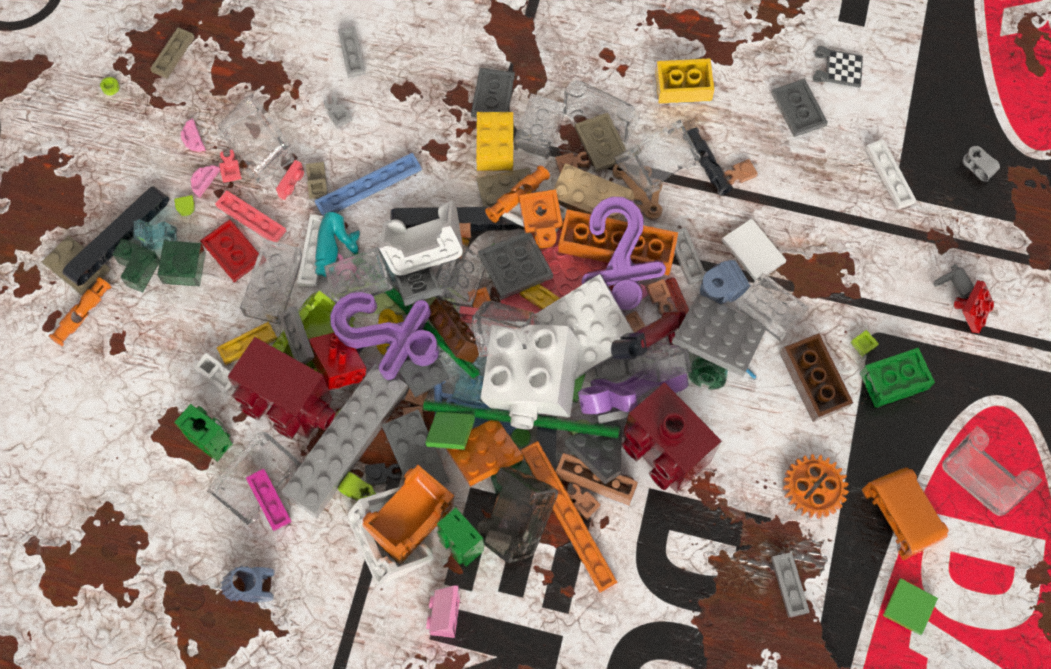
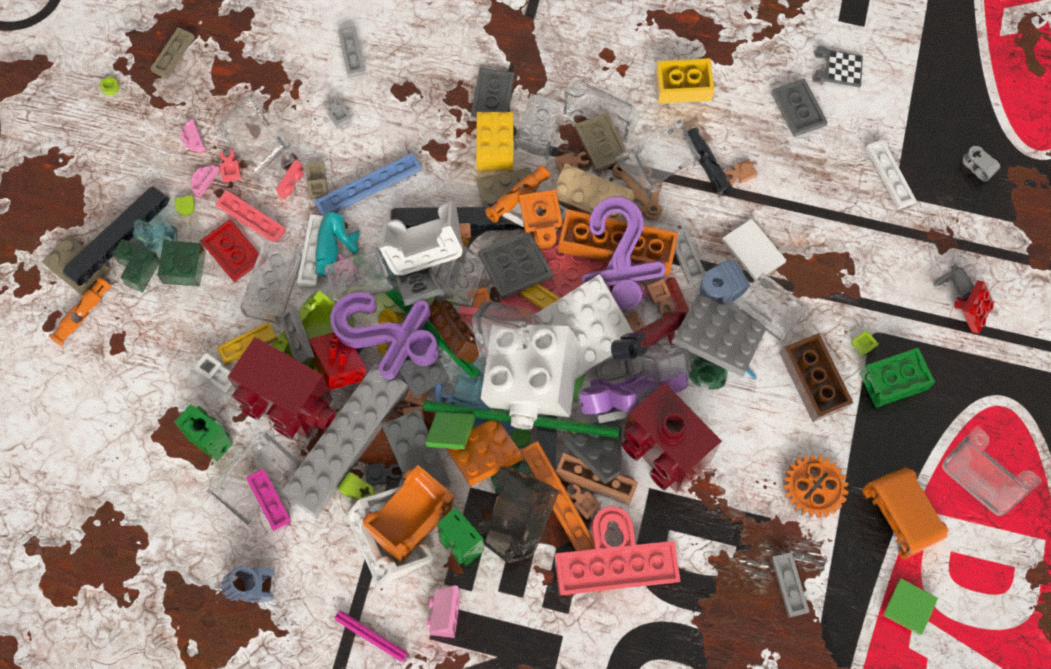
none -> dark pink axle [335,610,408,662]
none -> coral plate [554,506,680,596]

